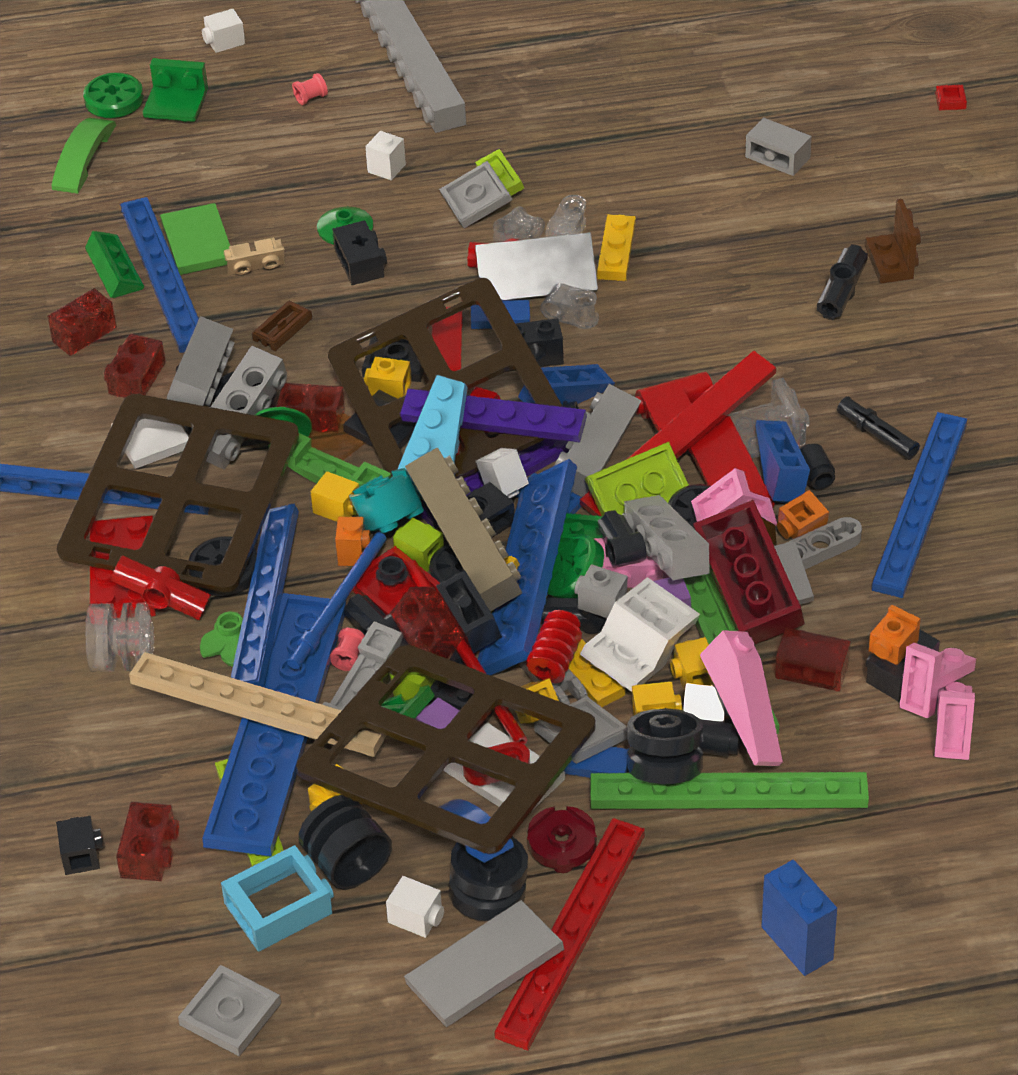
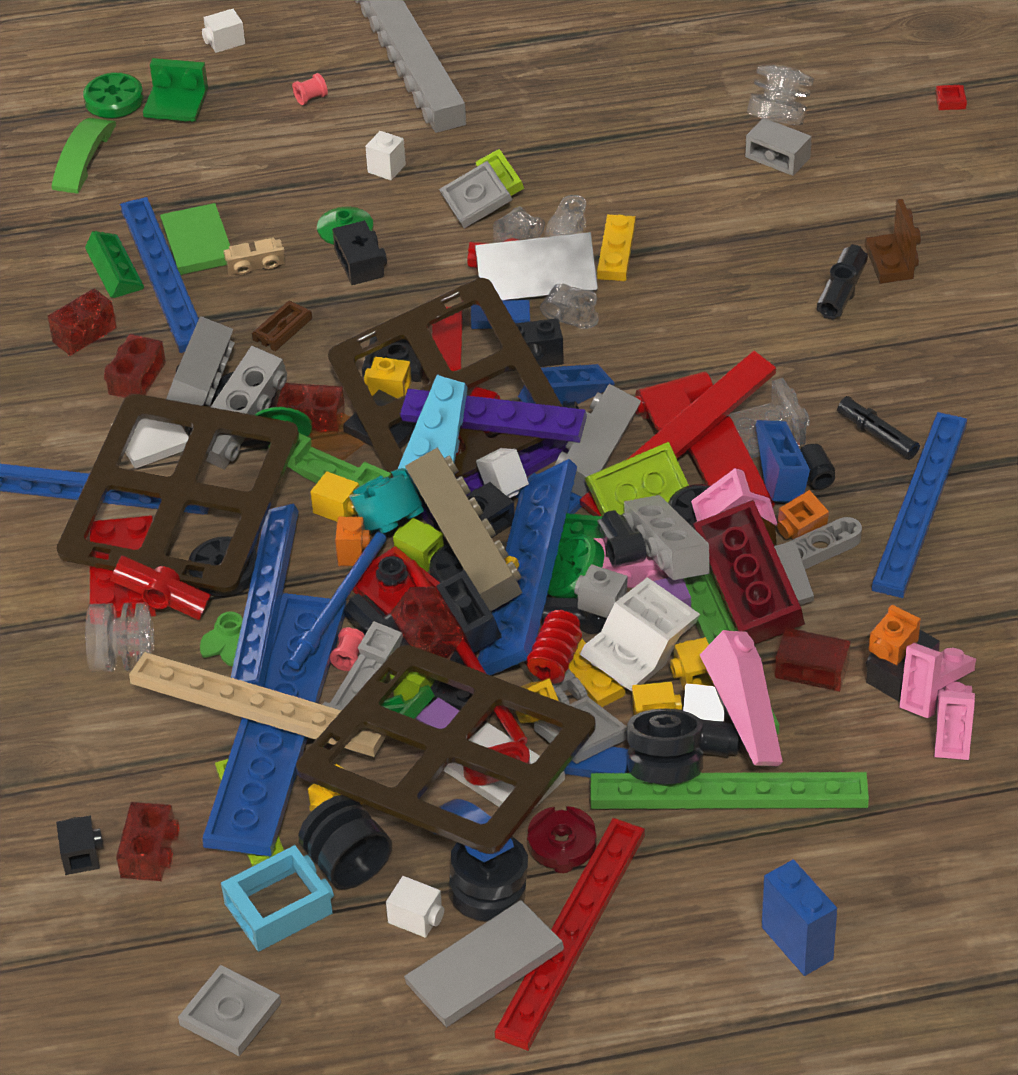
none -> clear wheel [747,64,814,125]

